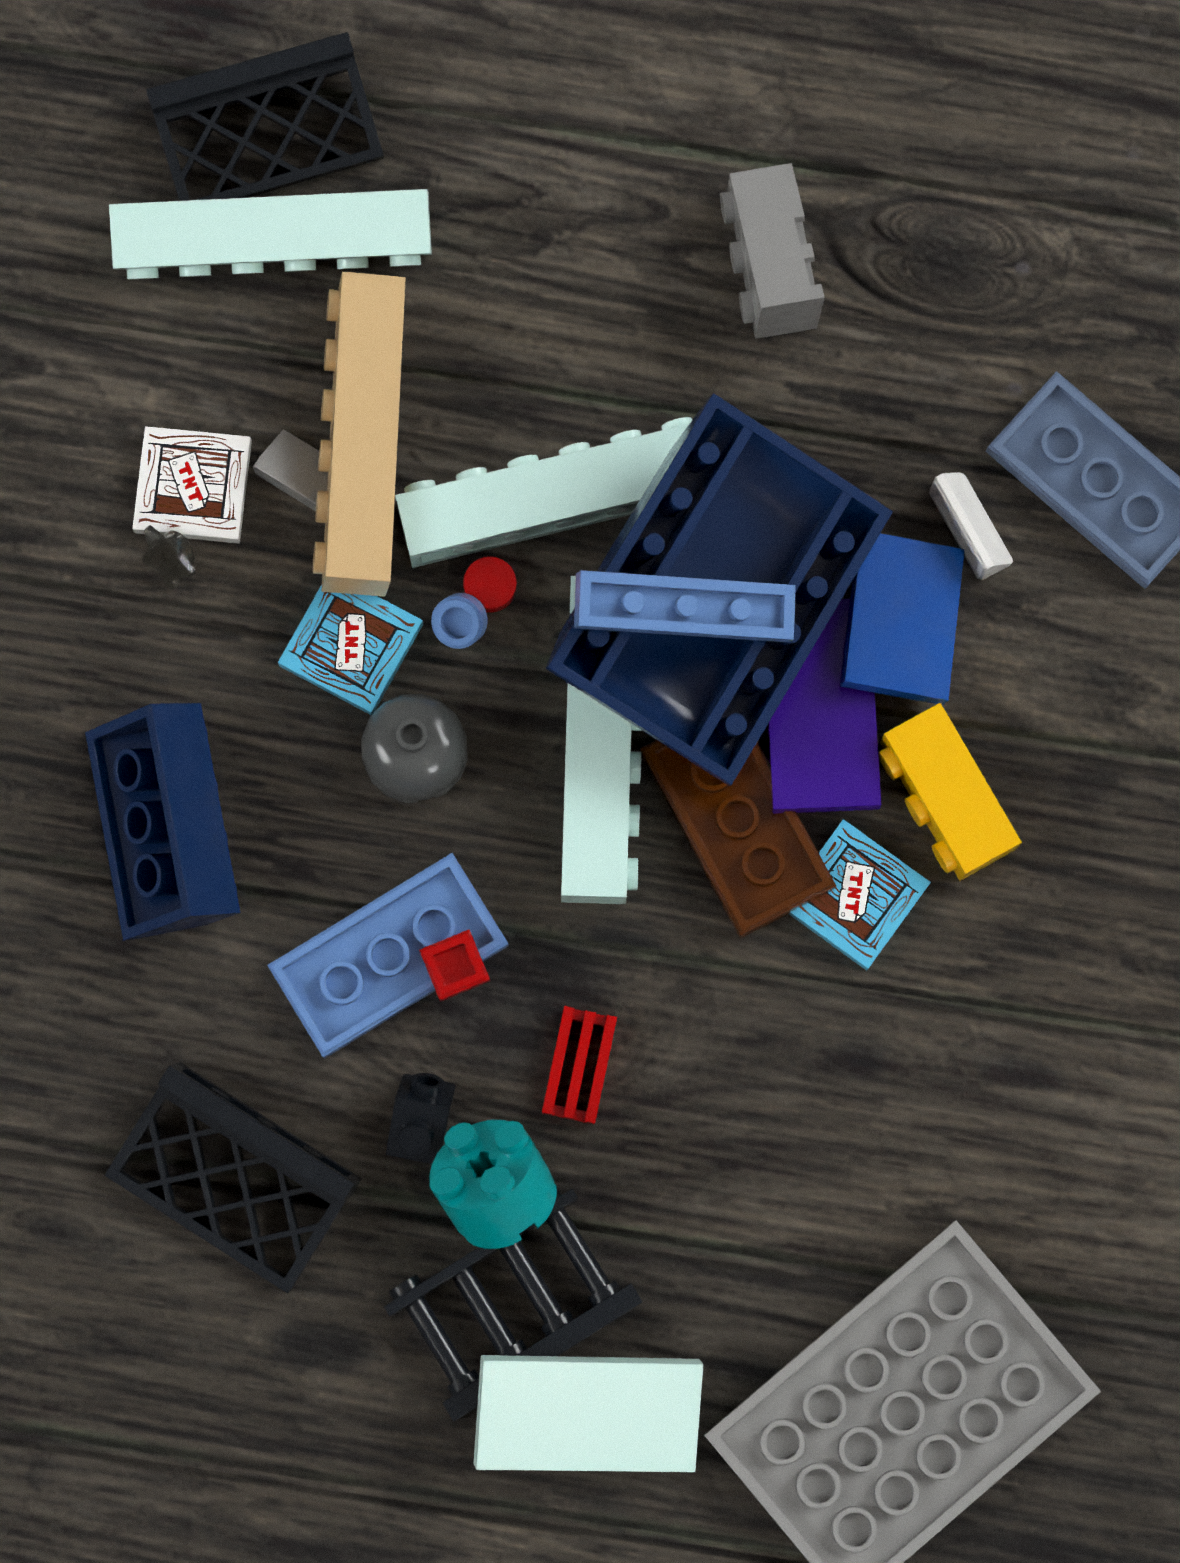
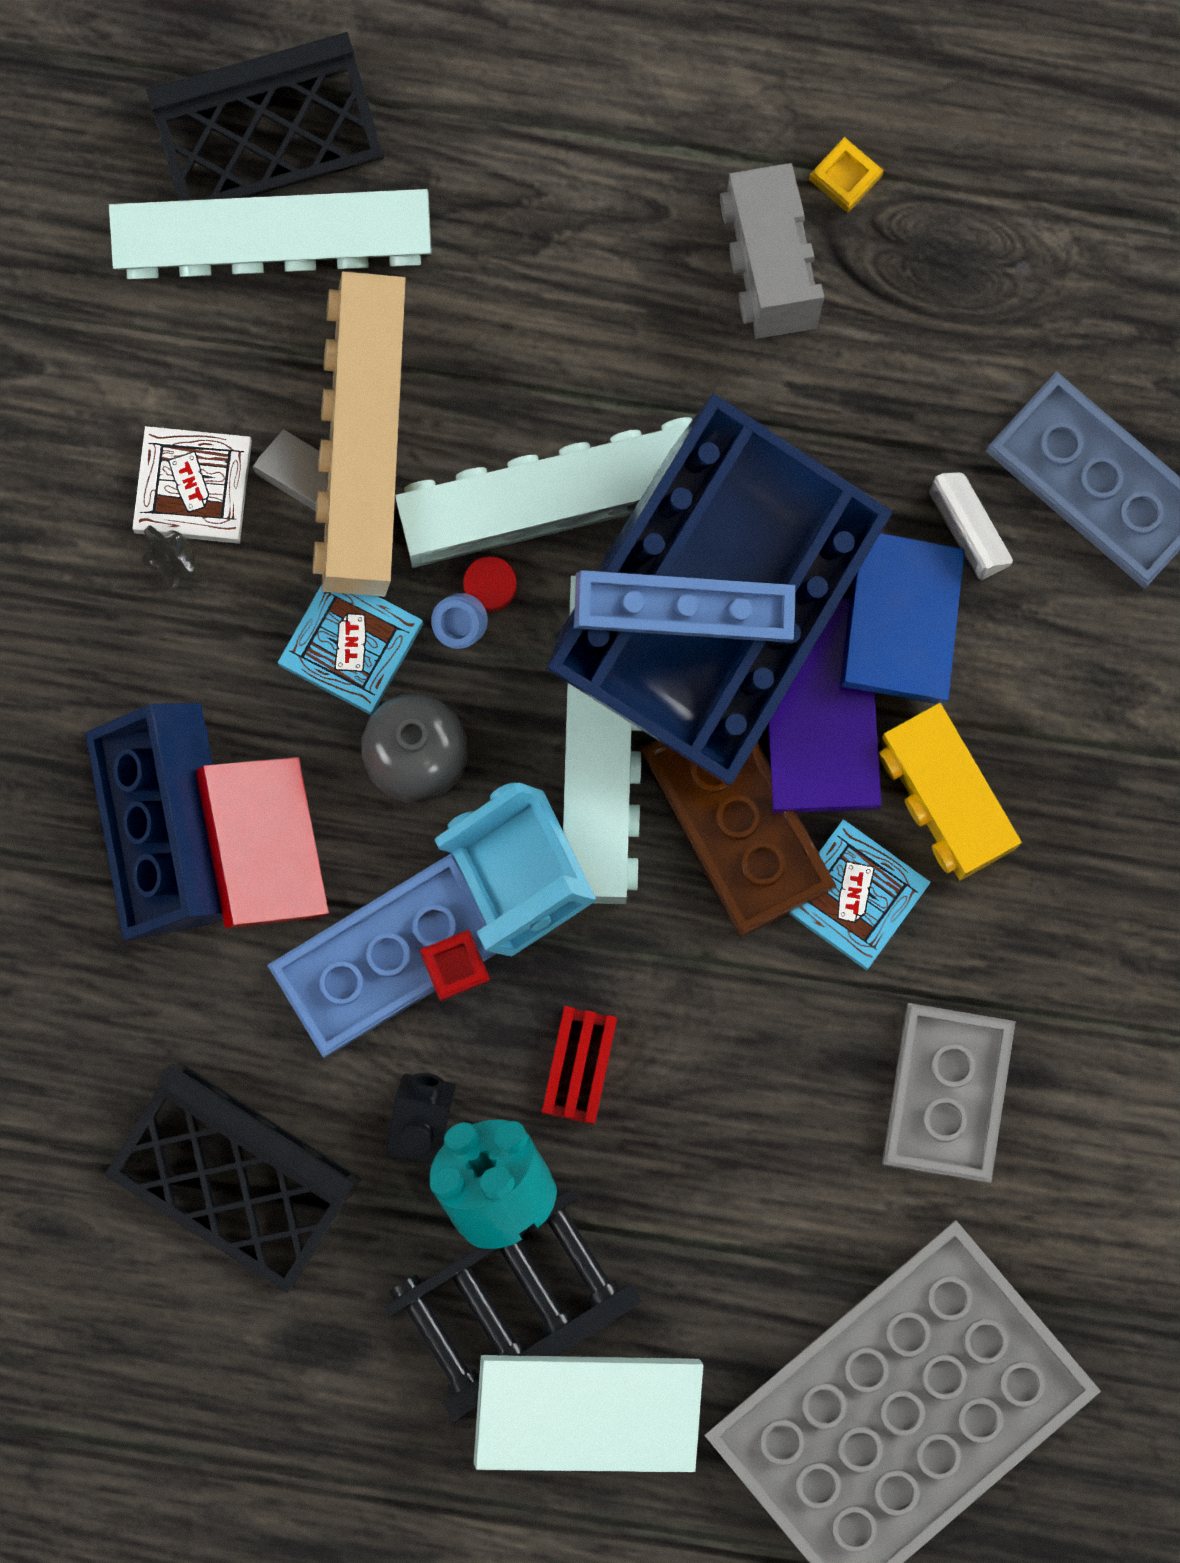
none -> tile [195,757,329,929]
none -> medium azure panel [435,783,597,957]
none -> yellow tile [809,137,884,213]
none -> light grey tile [882,1003,1016,1183]

